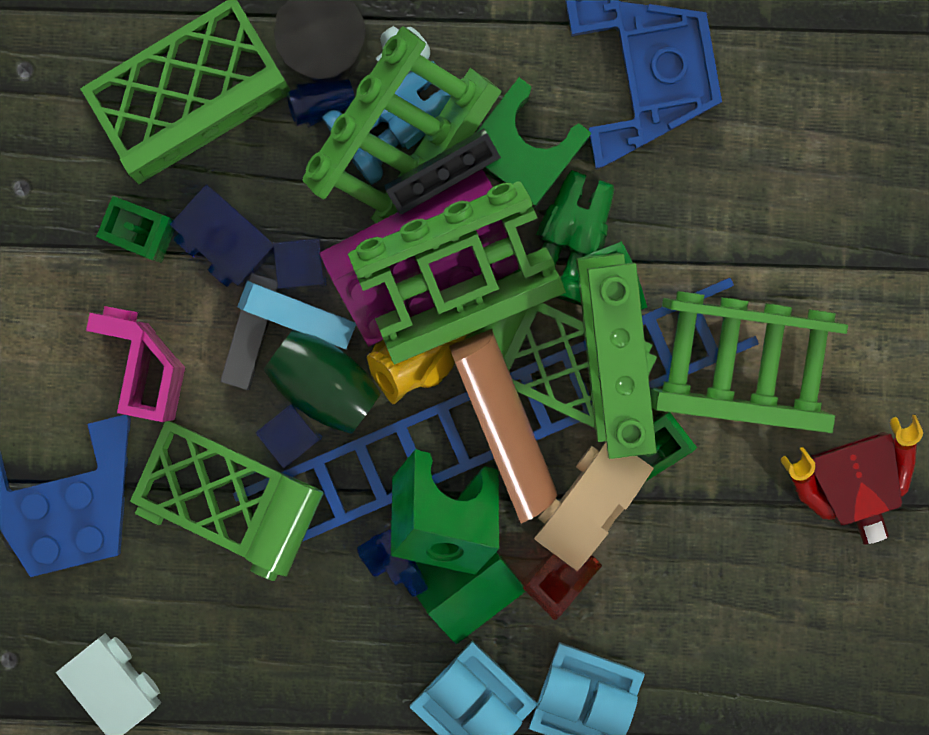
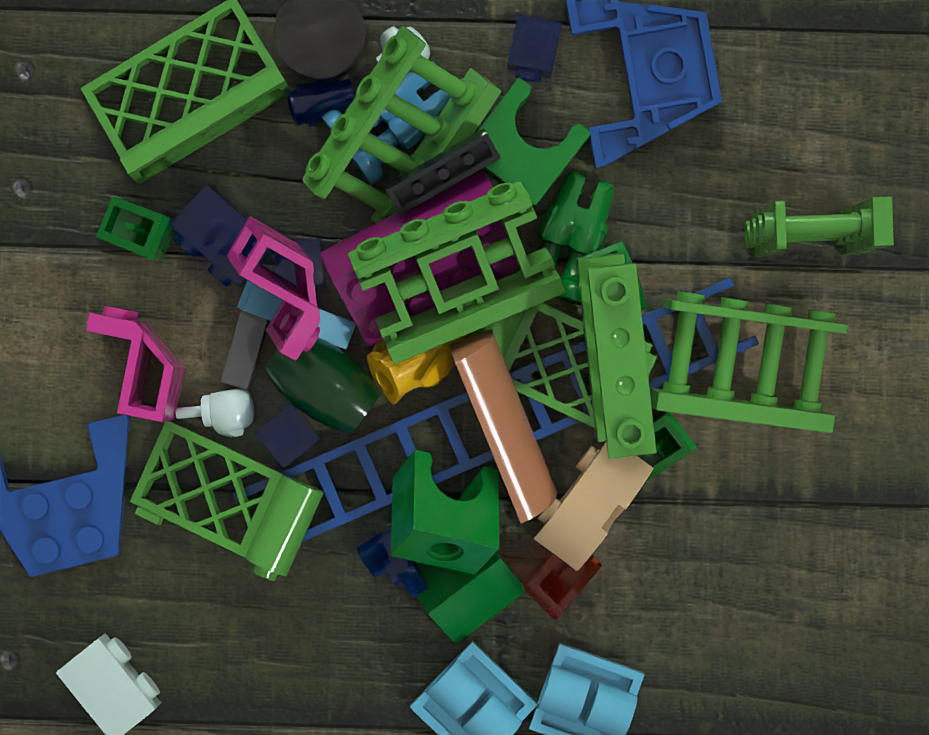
torso [781,415,923,545] -> none
none -> light aqua piece [175,388,255,437]
none -> dark pink piece [226,216,321,361]
none -> clear blue bracket [507,14,562,83]
none -> bright green fence [744,196,894,258]

